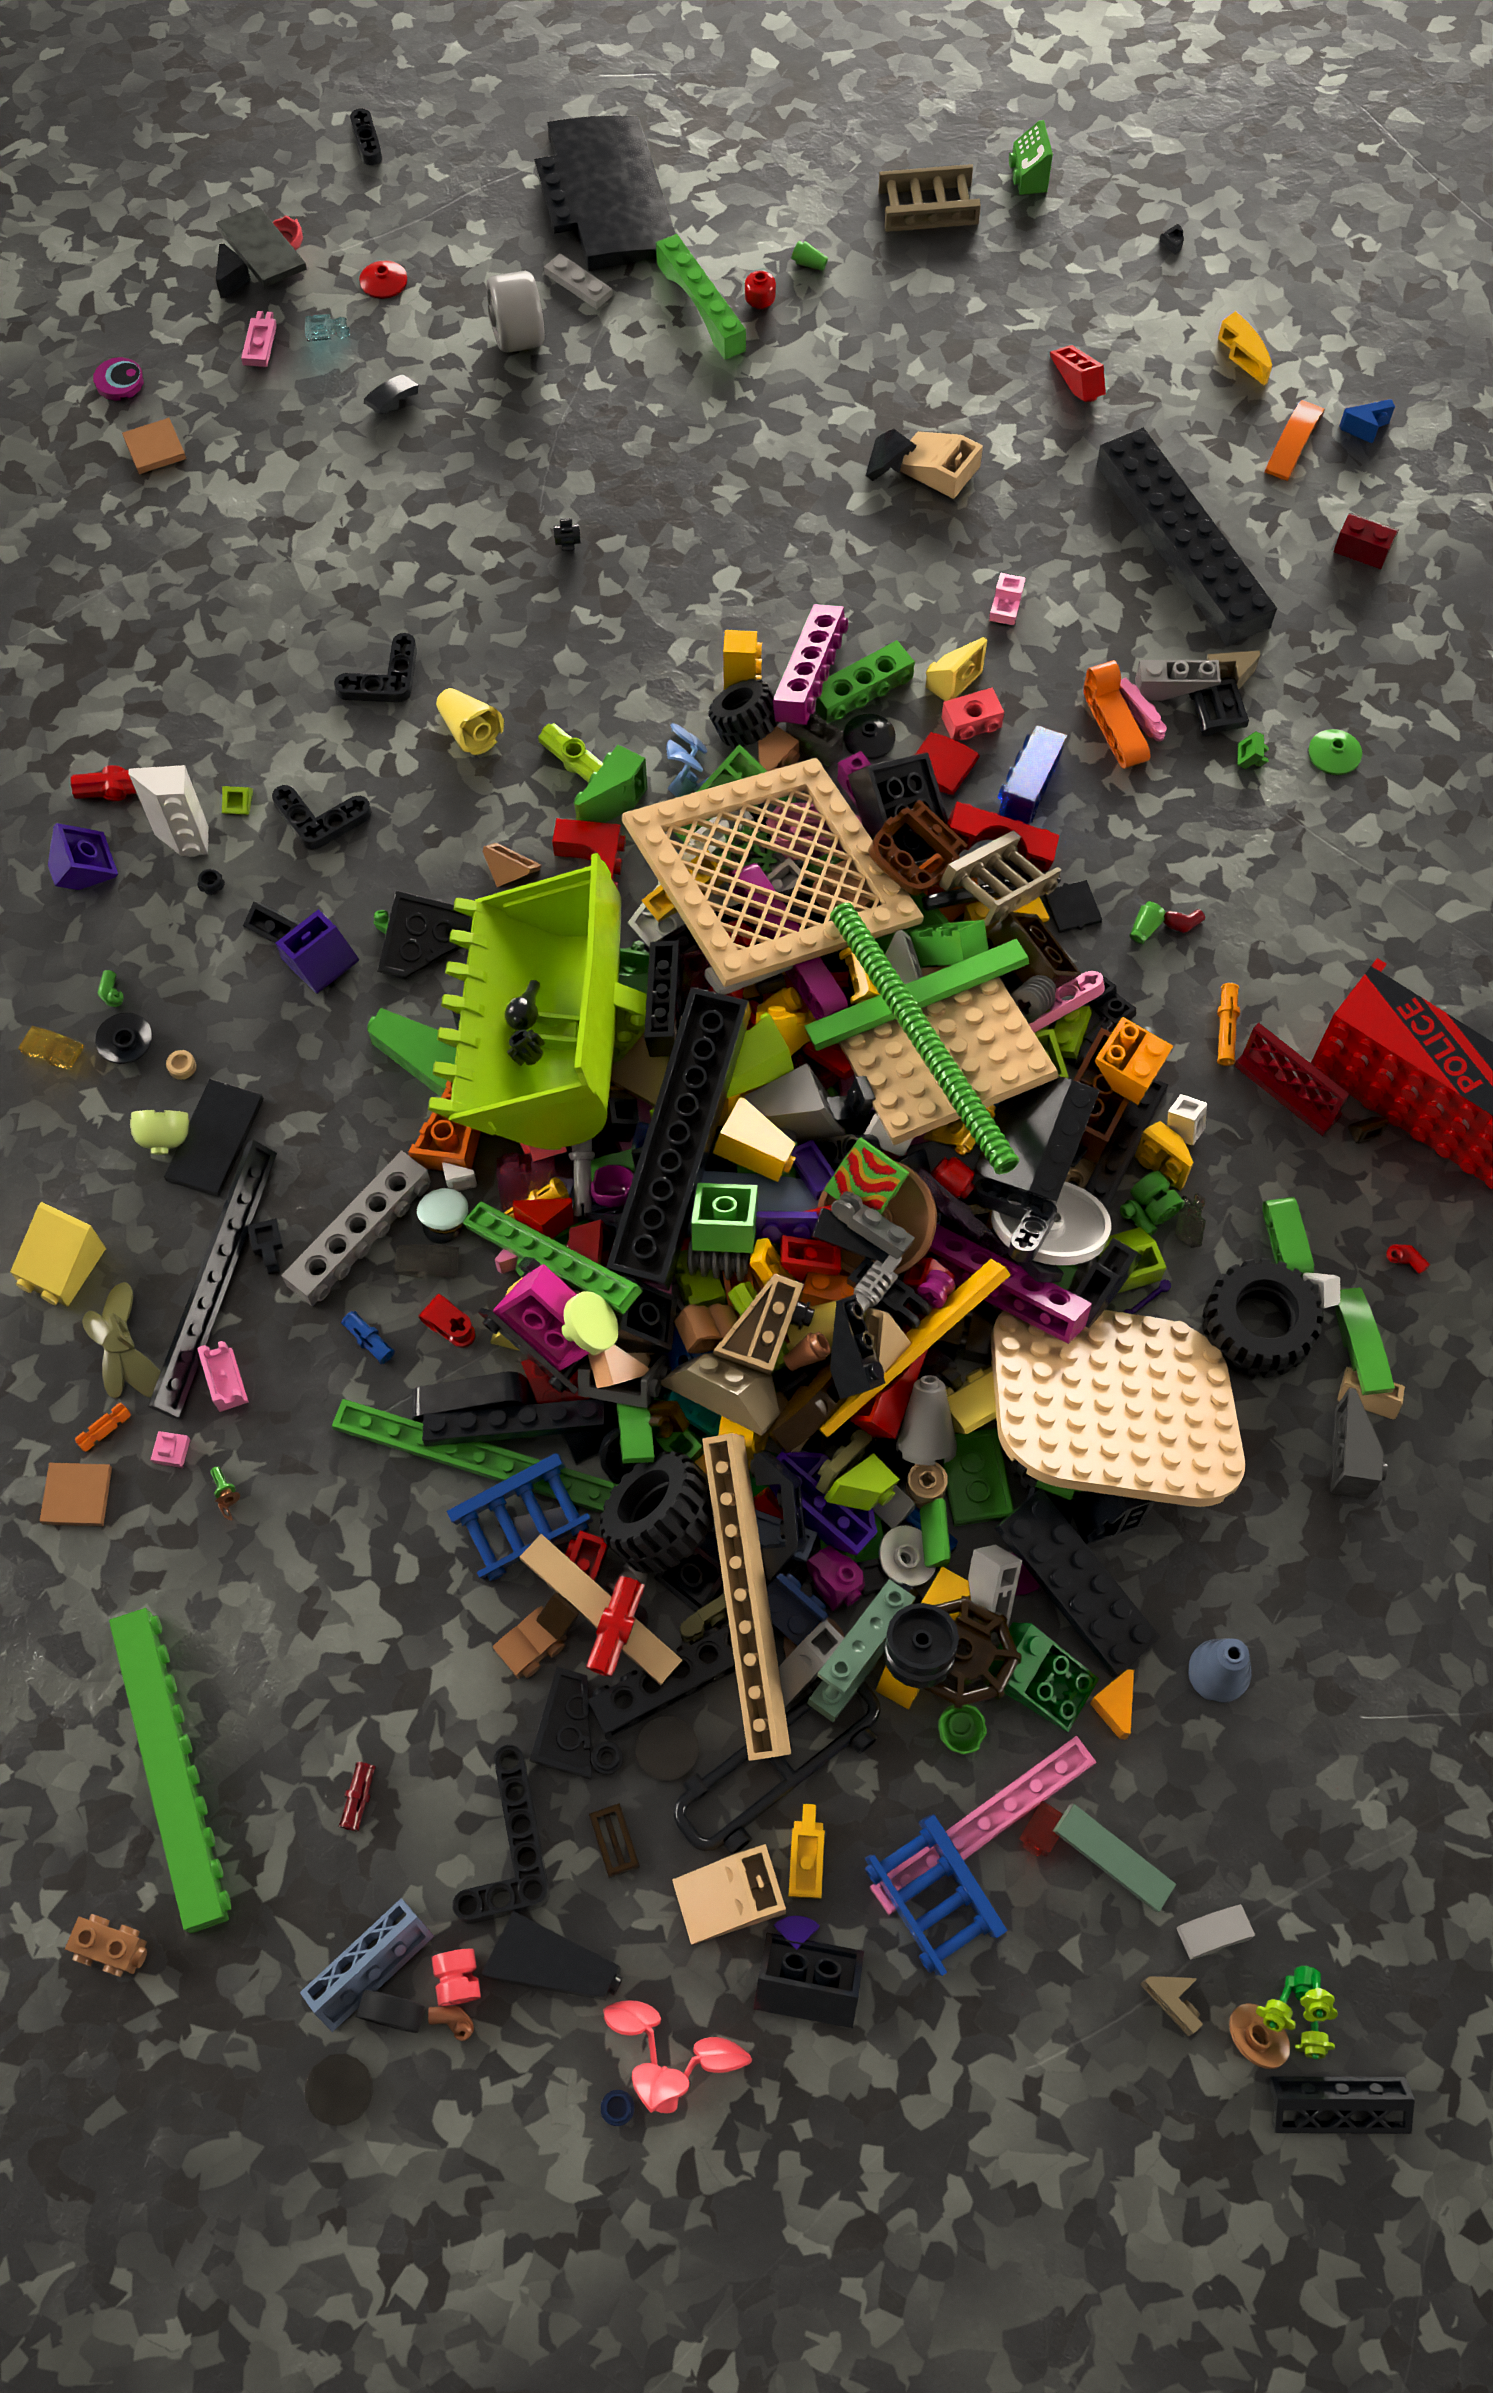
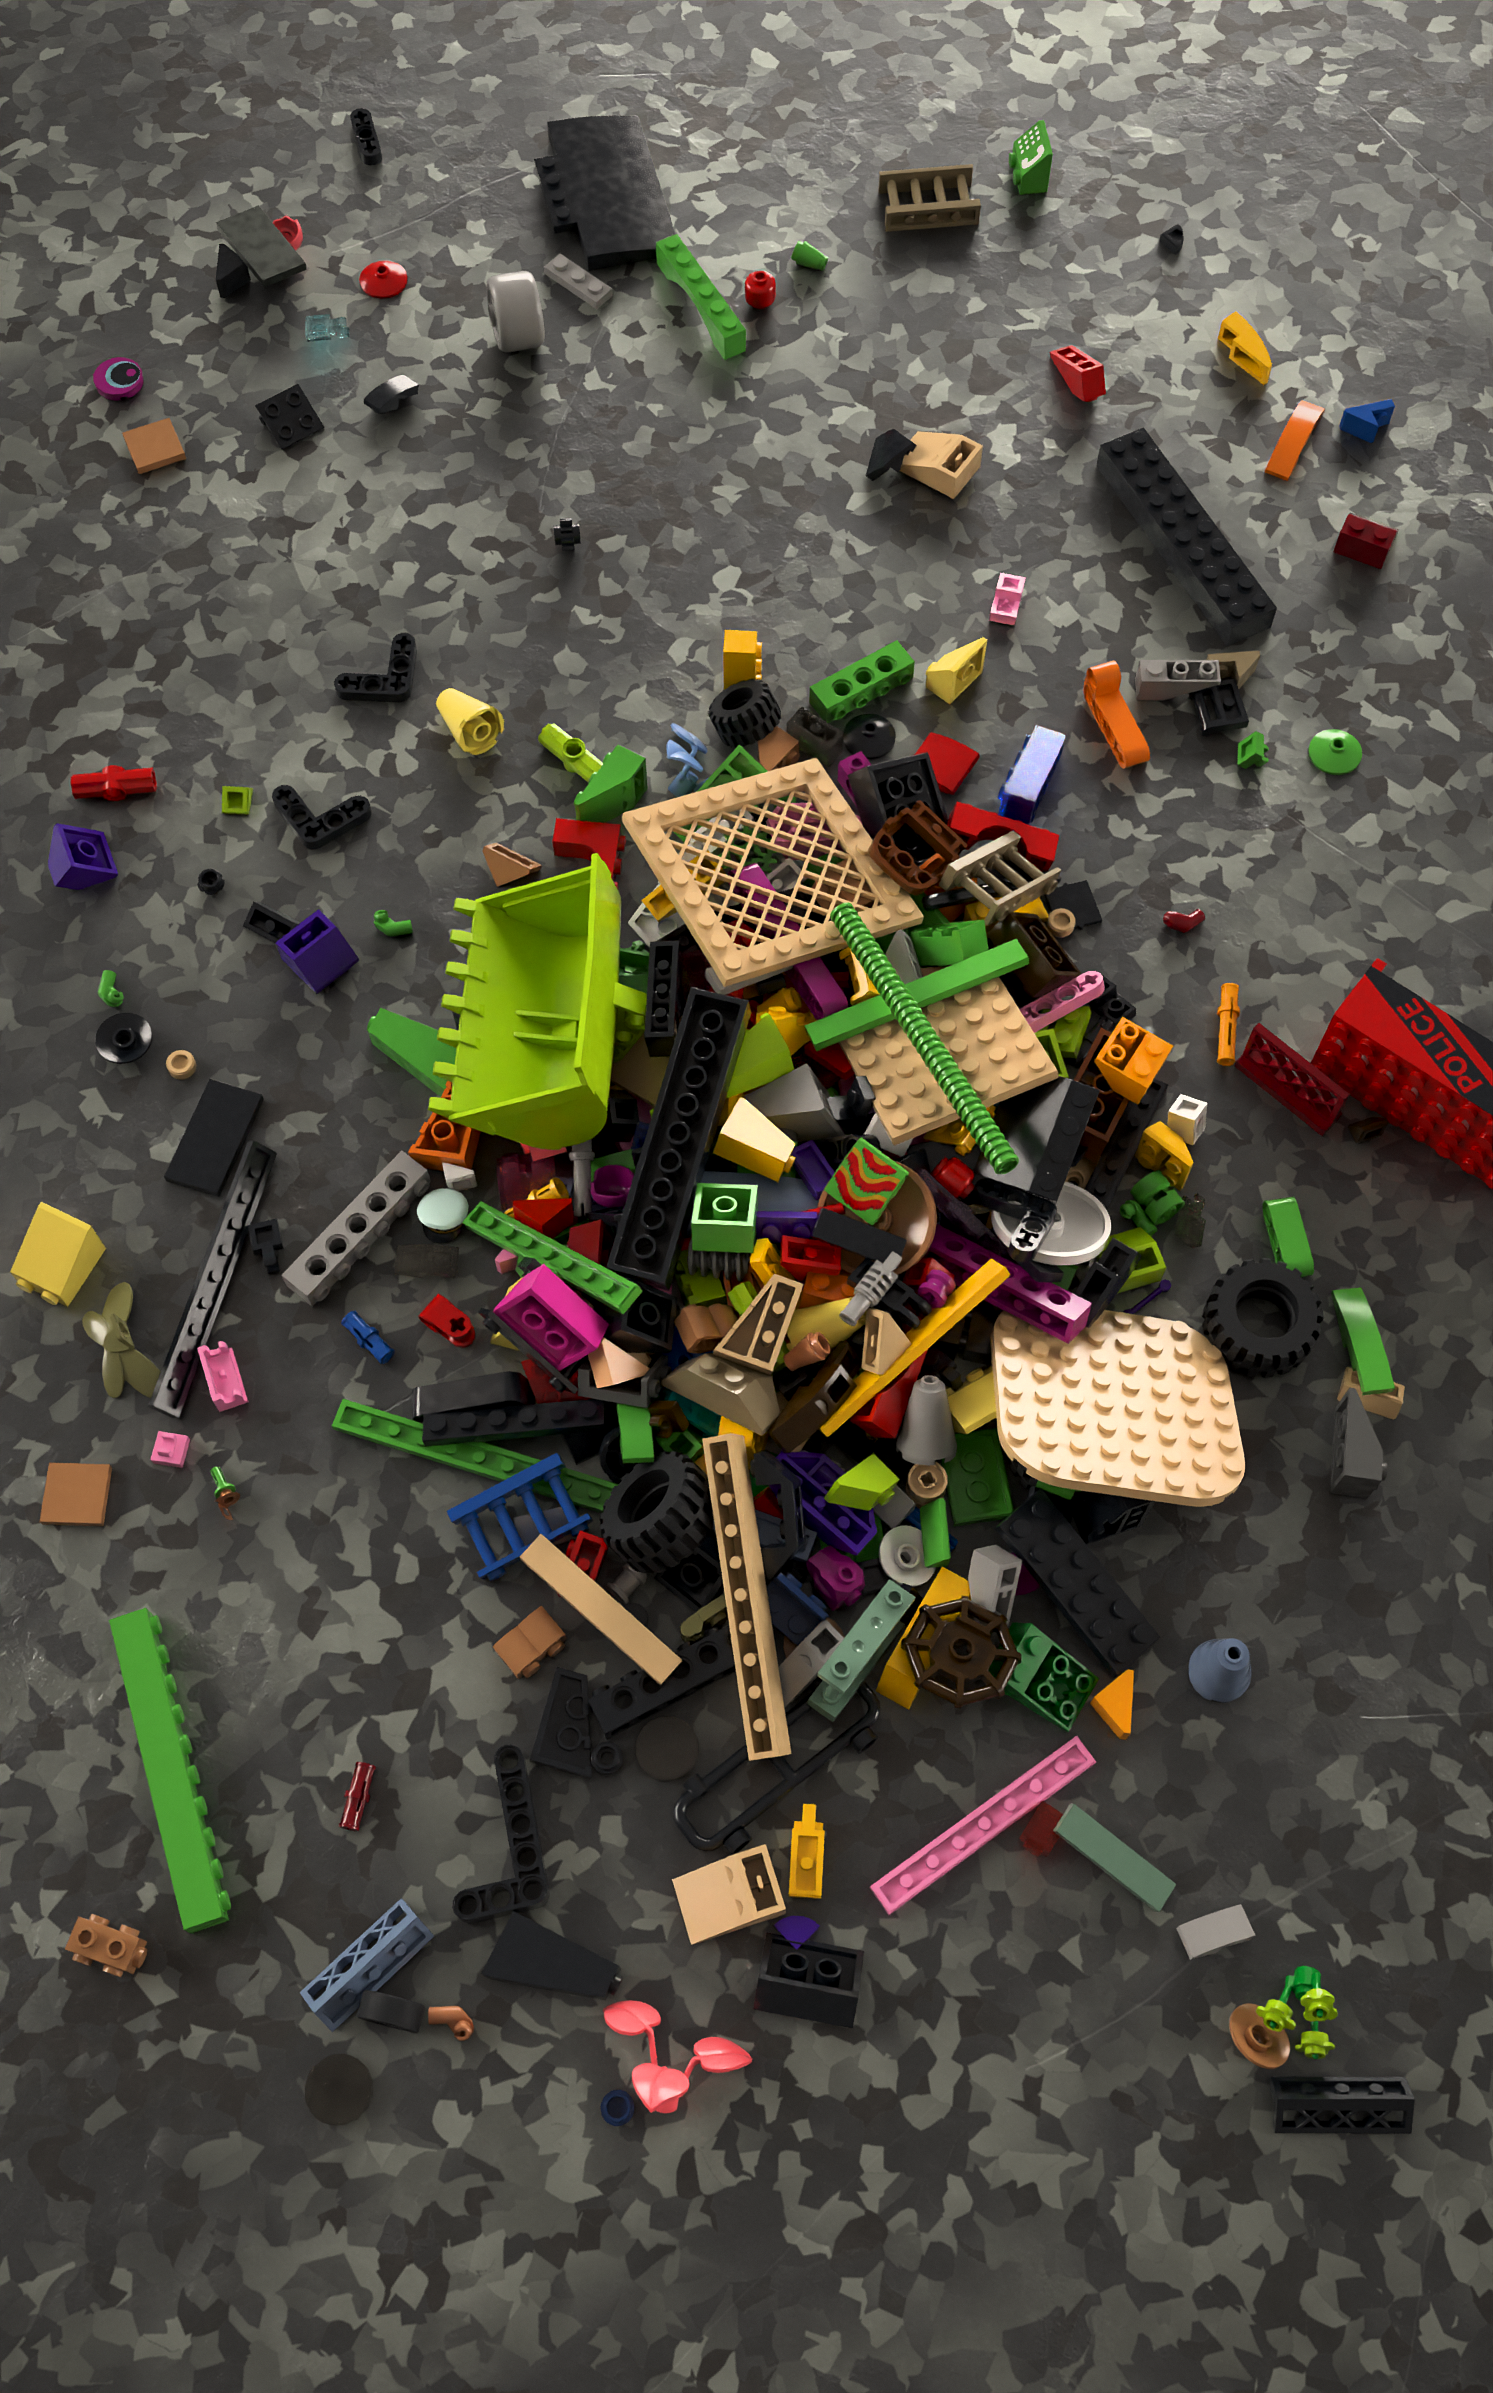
clear yellow slope [18,1026,85,1070] -> none
orange axle [75,1403,131,1452] -> none
white slope [129,765,209,857] -> none
yellowish green cylinder [130,1110,189,1155] -> none
bright pink hinge [241,311,276,367] -> none
black plate [377,891,473,978] -> none
coral wheel [431,1949,481,2006] -> none
black piece [505,980,540,1031] -> none
gear [507,1029,545,1066] -> none
dark brown slope [536,1592,580,1640] -> none
yellowish green tile [562,1292,619,1355] -> none
red piece [586,1576,645,1677] -> none
dark brown tile [589,1803,640,1878] -> none
magenta brick [773,604,848,724] -> none
black plate [790,1301,815,1330] -> none
olive hinge [816,1429,872,1494] -> none
black slope [830,1294,886,1399] -> none
dark grey hinge [831,1191,915,1259] -> none
blue fence [864,1814,1008,1976] -> none
black wheel [884,1603,959,1689] -> none
bright green hair [938,1704,987,1755] -> none
coral brick [941,687,1004,741] -> none
dark grey piece [1011,975,1056,1024] -> none
bright pink hinge [1119,677,1167,742] -> none
bright green cone [1129,901,1166,944] -> none
dark tan slope [1140,1976,1203,2036] -> none
white slope [1303,1272,1340,1309] -> none
red arm [1386,1244,1430,1275] -> none
none -> black hinge [255,384,324,450]
none -> tan tile [1047,908,1075,937]

